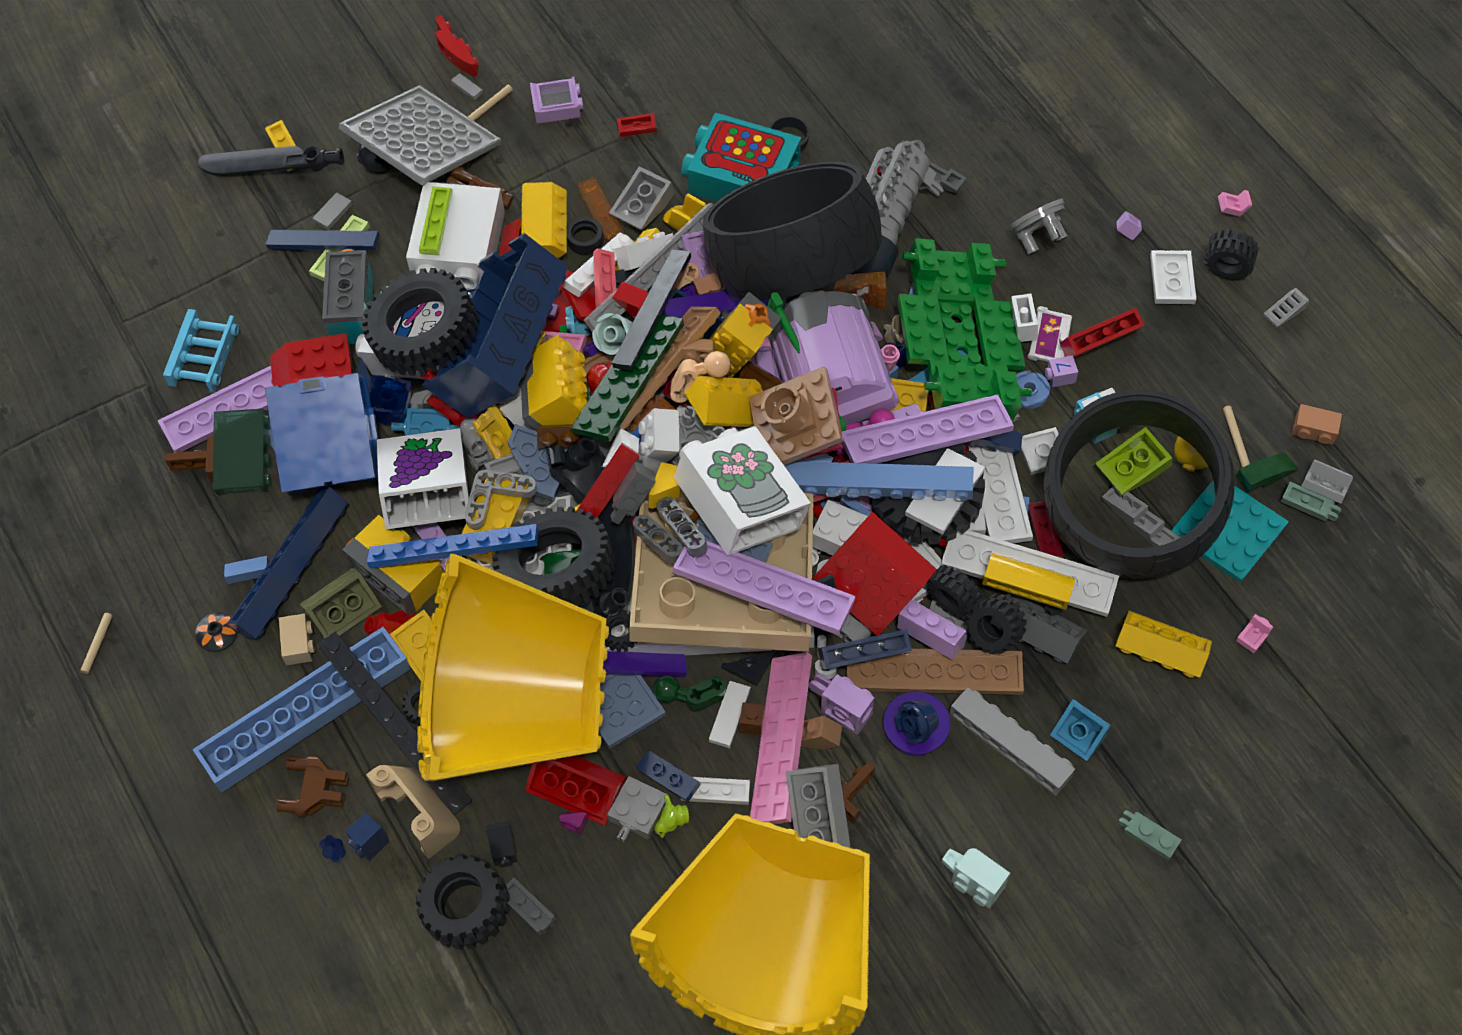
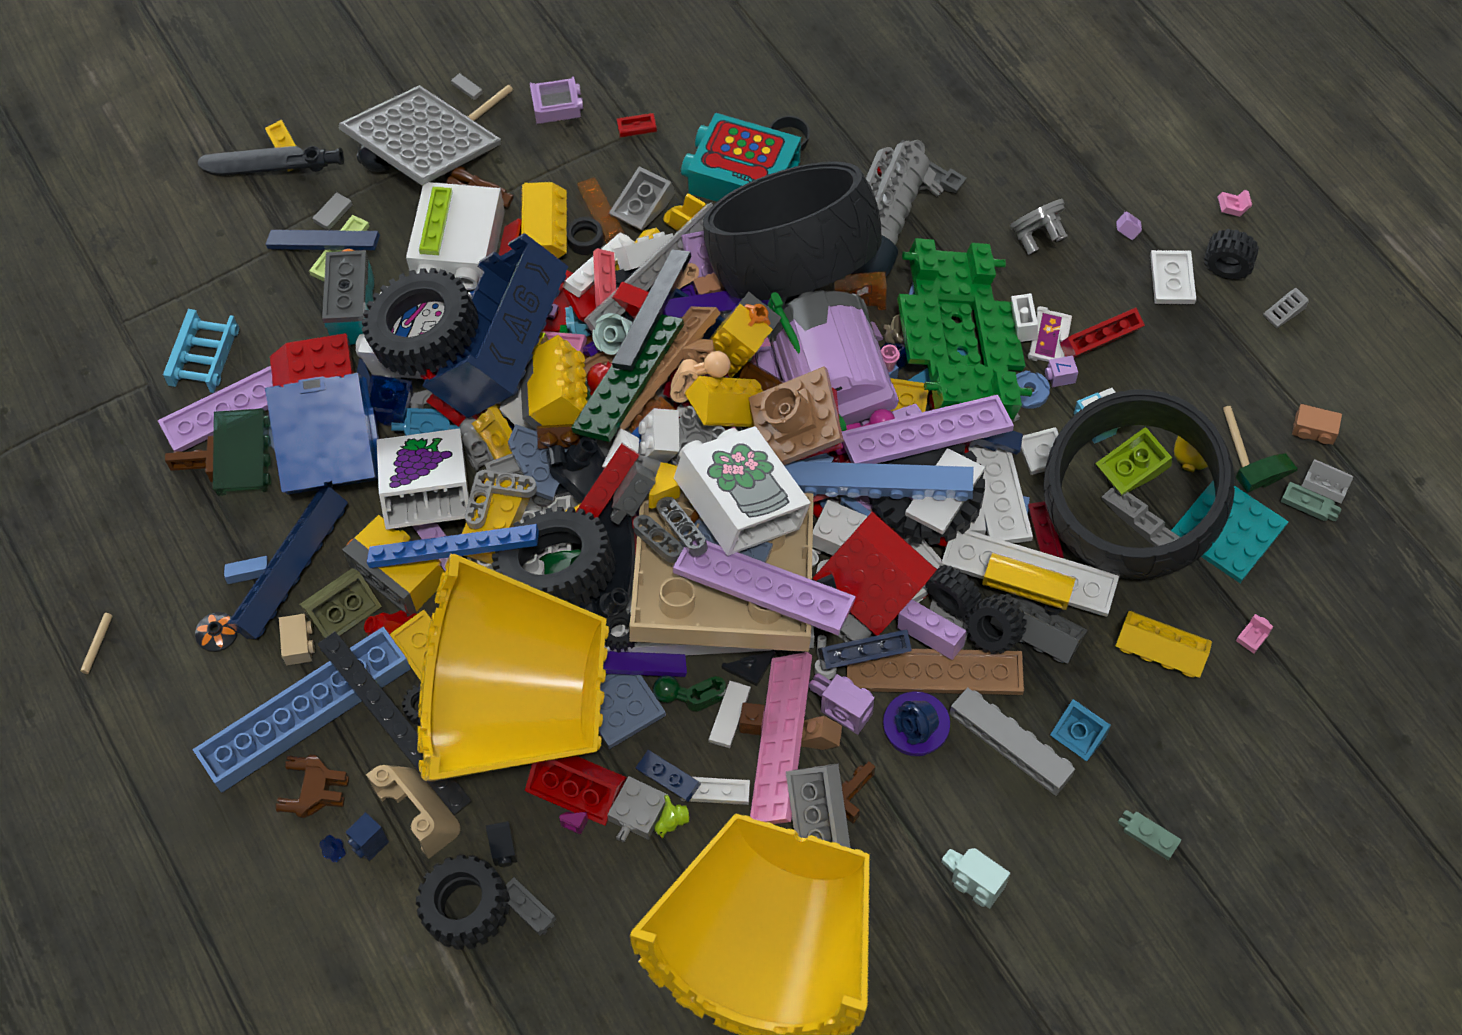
red slope [435,15,479,77] -> none

